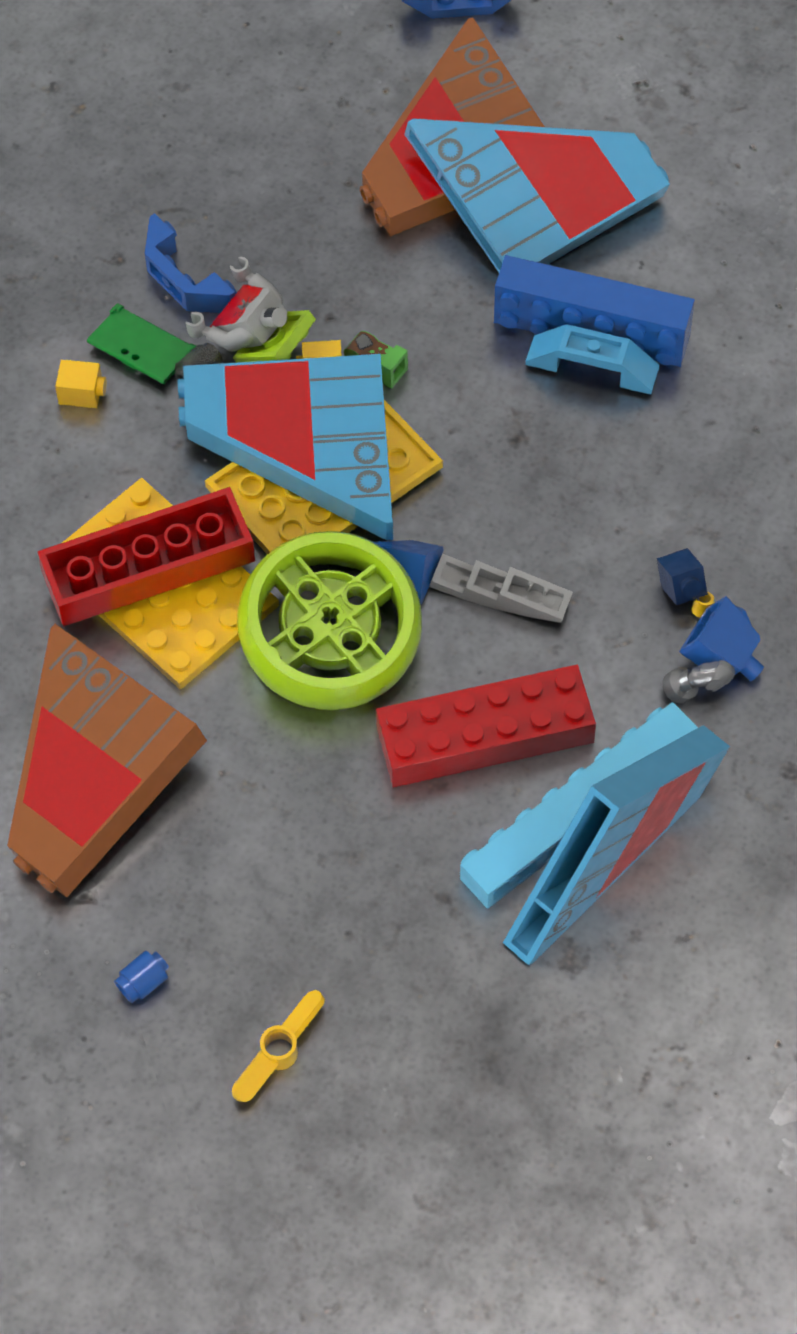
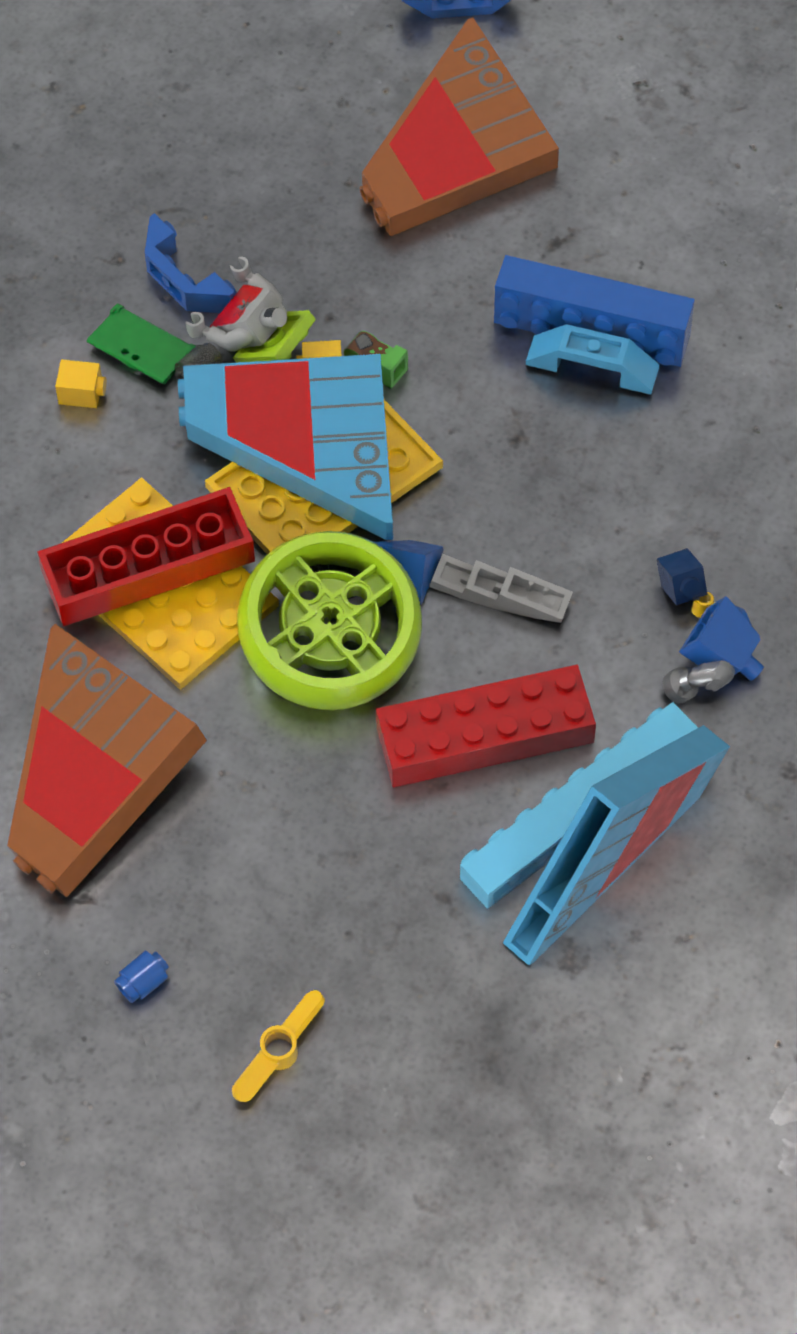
dark azure slope [404,119,670,272] -> none

